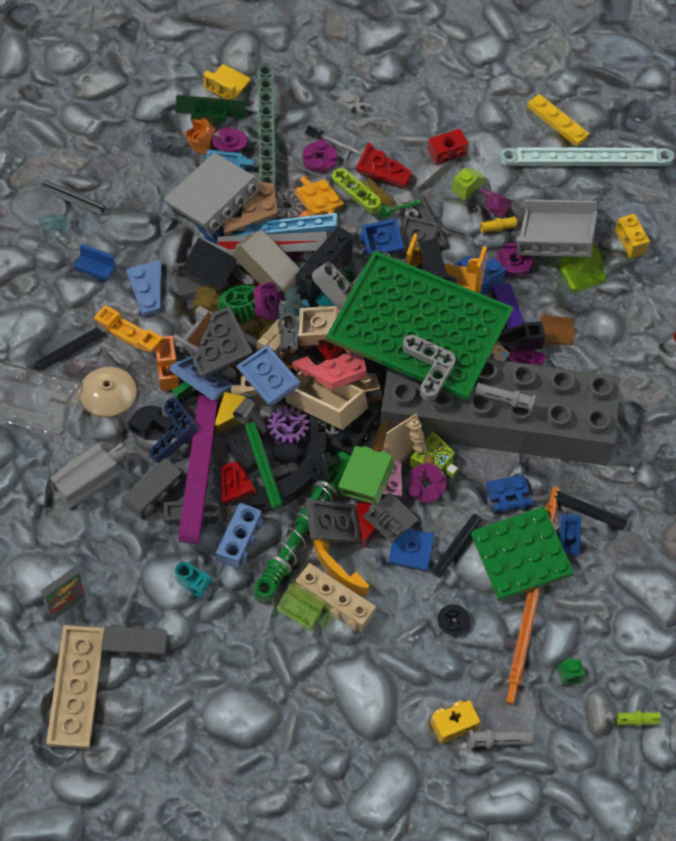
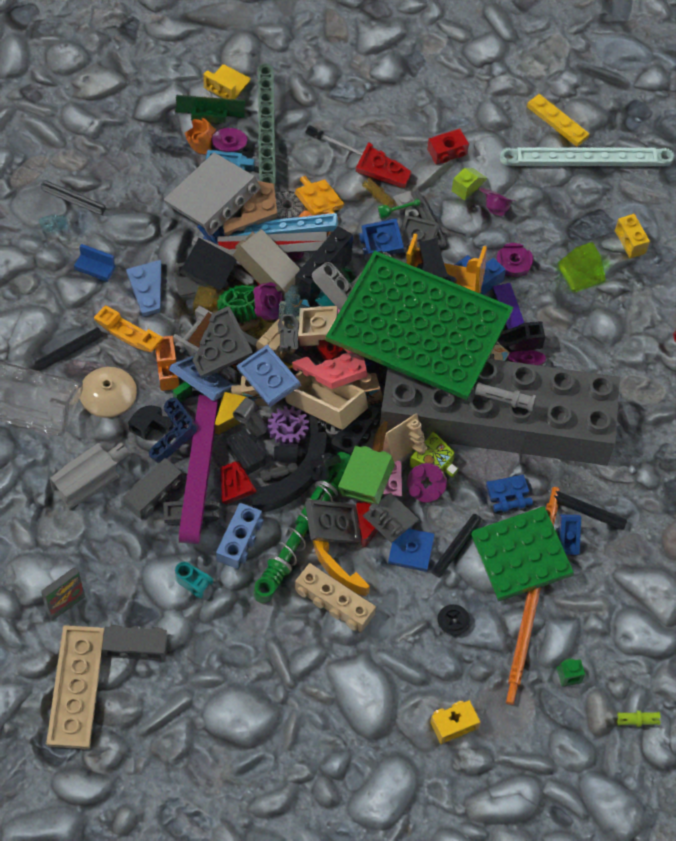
green axle [246,422,282,509] -> none
clear neon green plate [276,583,326,630] -> none
magenta plate [302,139,337,173] -> none
lime beam [332,168,382,214] -> none
light grey plate [337,90,369,117] -> none
light grey beam [402,335,456,401] -> none
light grey pin [468,729,533,749] -> none
yellow pin [480,216,517,234] -> none
light grey panel [516,200,598,257] -> none
clear orange piece [541,315,575,345] -> none

